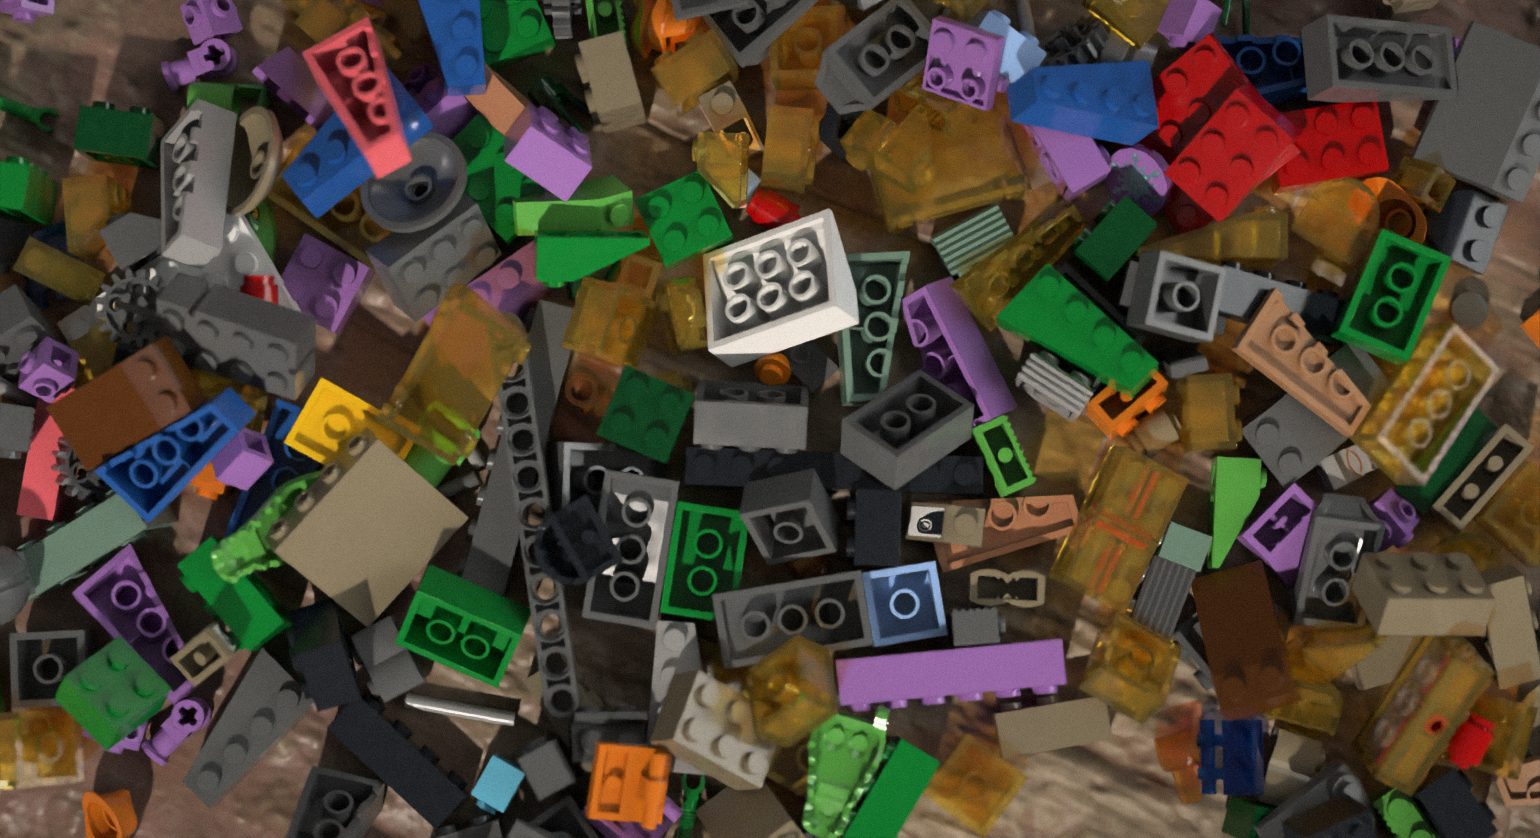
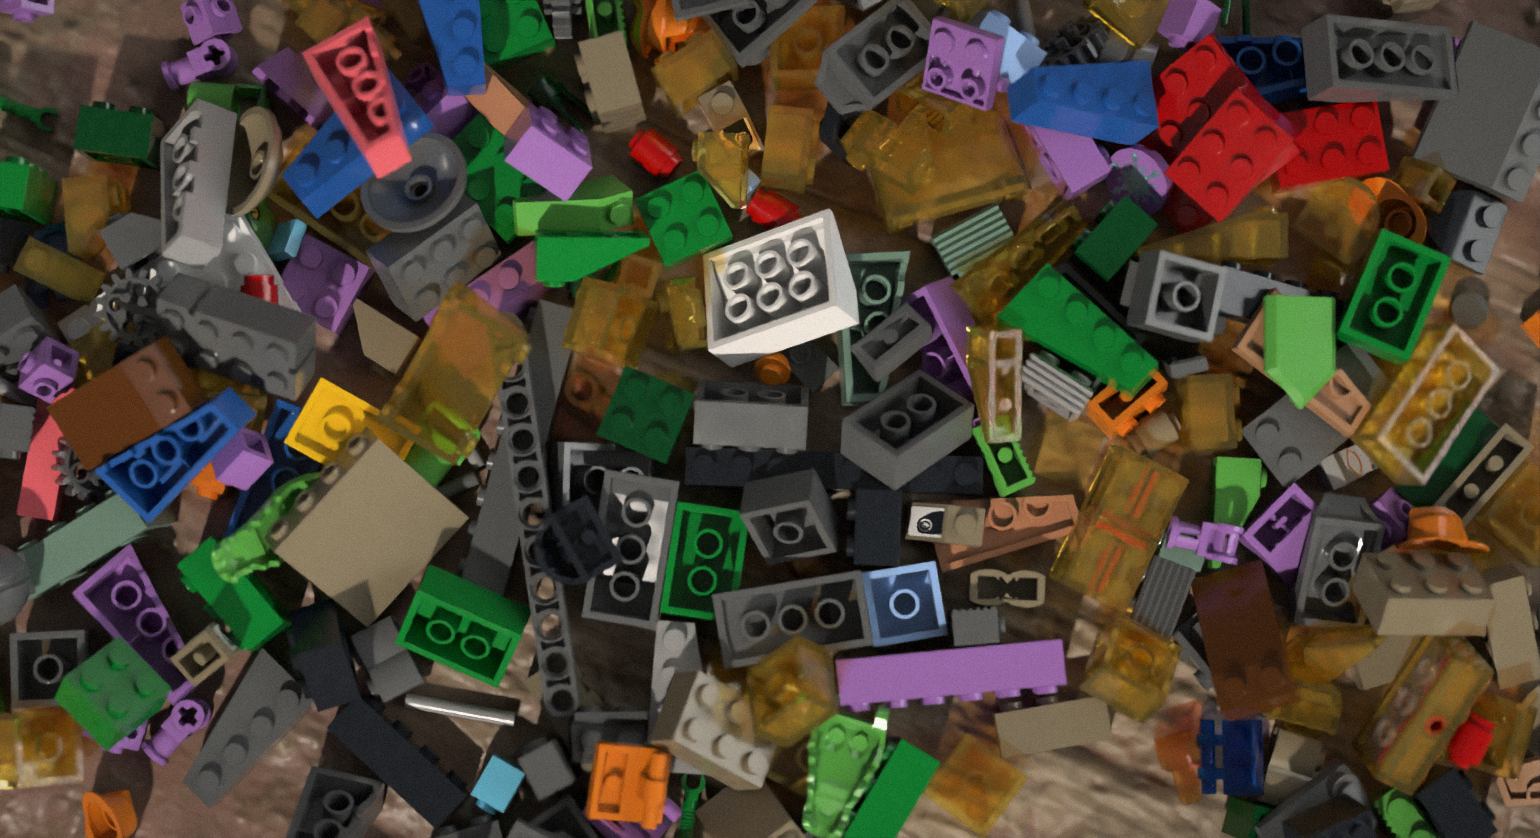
none -> medium azure tile [267,219,307,262]
none -> dark tan slope [353,298,423,378]
none -> red brick [629,127,684,181]
none -> dark grey slope [850,302,933,382]
none -> clear yellow slope [966,324,1022,443]
none -> medium lavender connector [1165,515,1245,565]
none -> bright green tile [1263,295,1336,410]
none -> orange piece [1397,506,1489,554]

